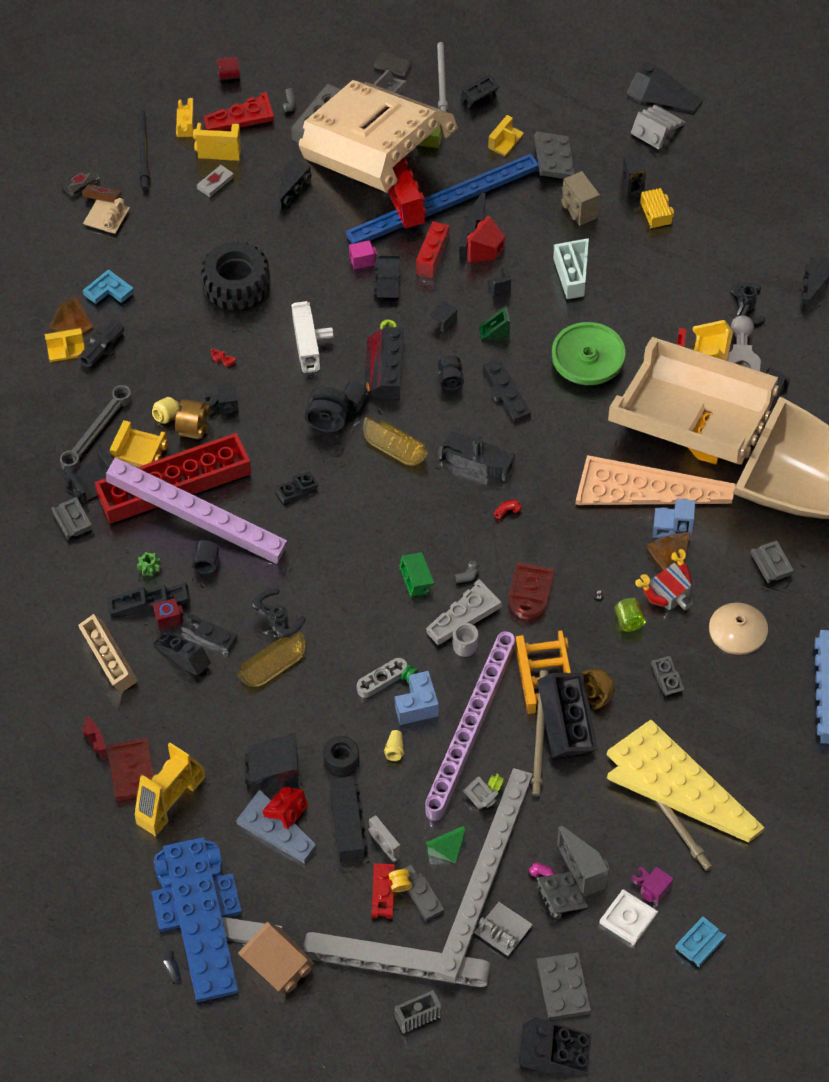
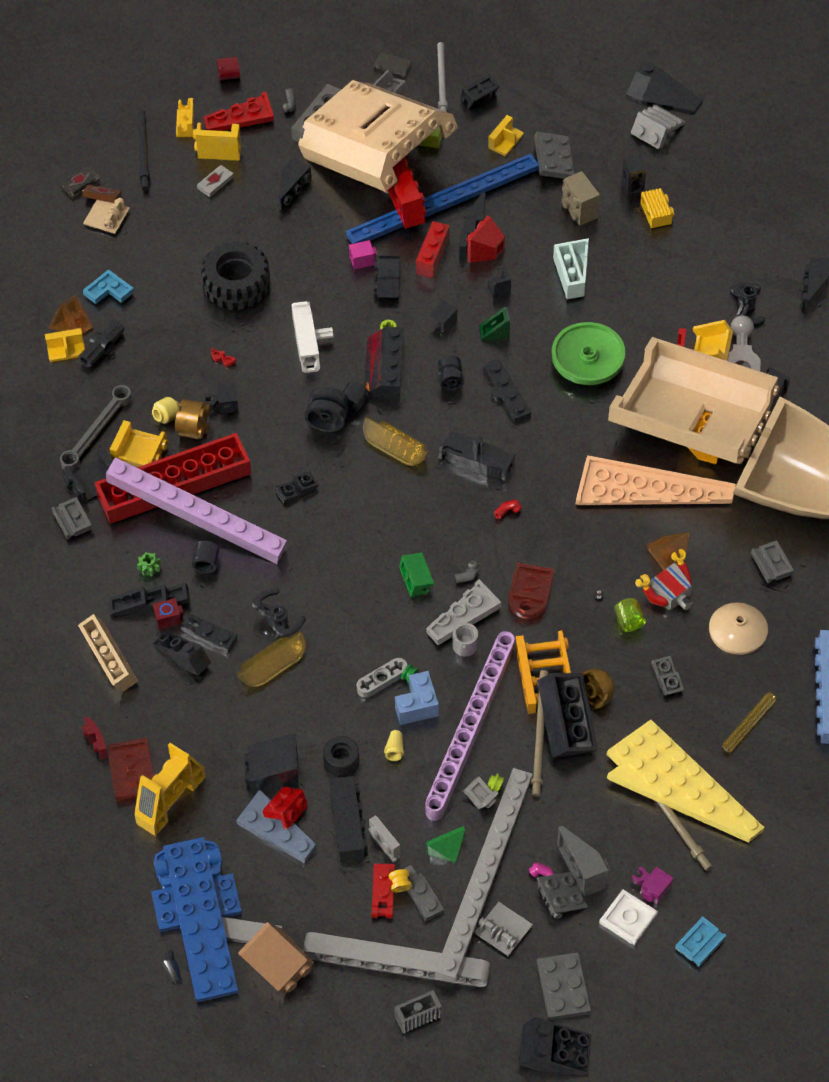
medium blue brick [653,499,695,541] -> none
none -> clear yellow axle [722,692,776,752]

